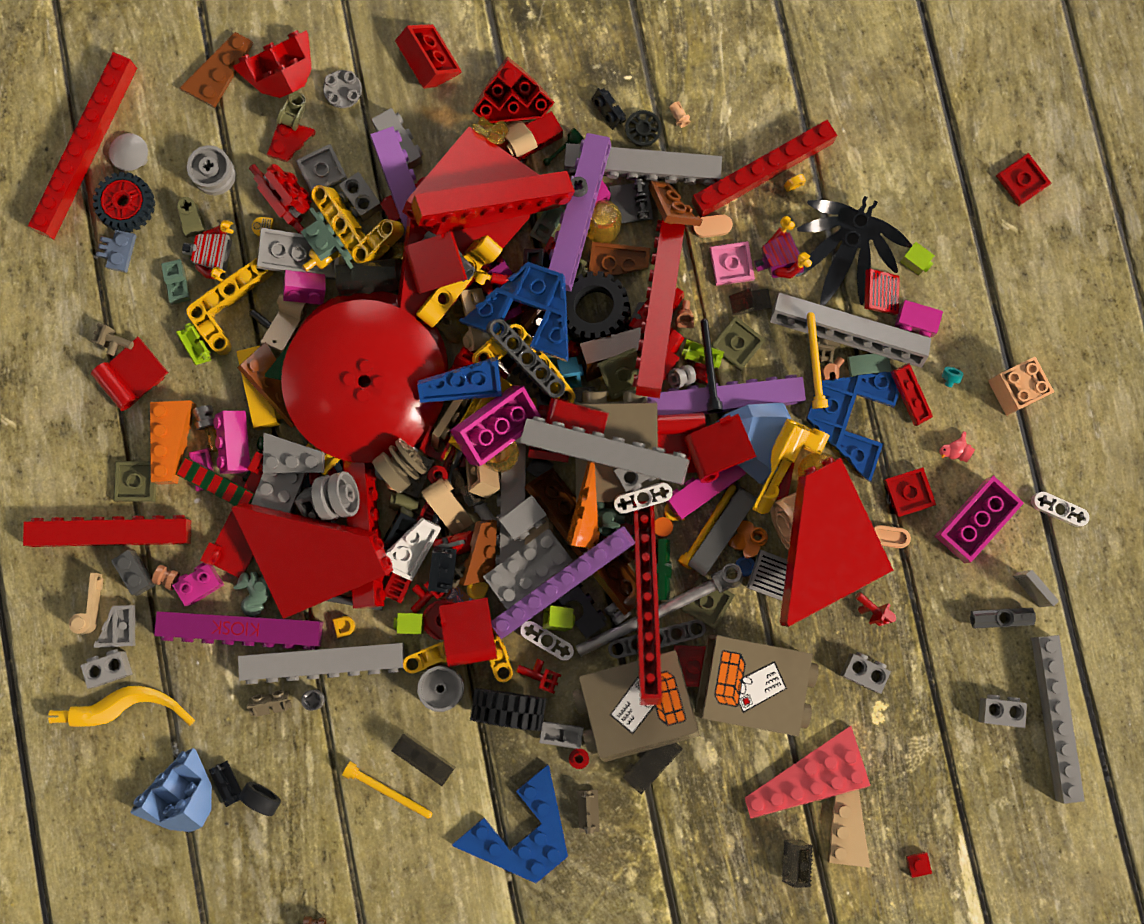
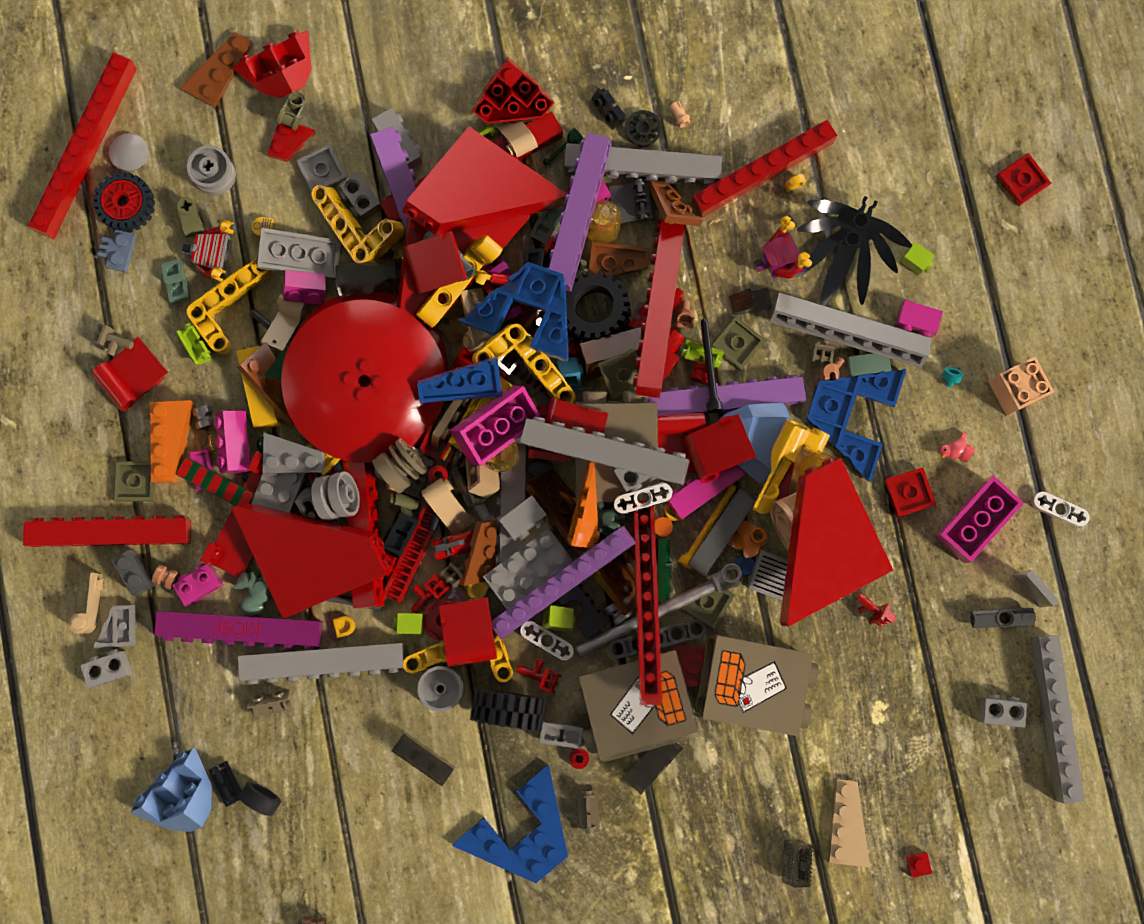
yellow animal [48,686,195,727] -> none
red piece [249,164,312,234] -> none
sand green bracket [301,207,353,269] -> none
flat silver wheel [301,690,325,711] -> none
yellow piece [302,249,339,272] -> none
light grey dish [323,70,362,108] -> none
yellow piece [342,761,432,819] -> none
white wing [385,518,441,581] -> none
red slope [395,24,462,89] -> none
red brick [411,171,575,227] -> none
black hinge [428,546,457,593] -> none
clear yellow plate [472,116,508,144] -> none
dark grey beam [486,319,565,397] -> none
dark grey bush [571,177,588,197] -> none
light grey wheel [668,365,696,389] -> none
light nougat tile [693,215,733,238] -> none
bright pink tile [709,241,755,286] -> none
coral wing [745,726,870,819] -> none
yellow piece [807,312,828,409] -> none
light grey brick [840,652,891,694] -> none
tile [865,269,900,315] -> none
light nougat tile [874,525,911,549] -> none
red tile [890,363,933,426] -> none

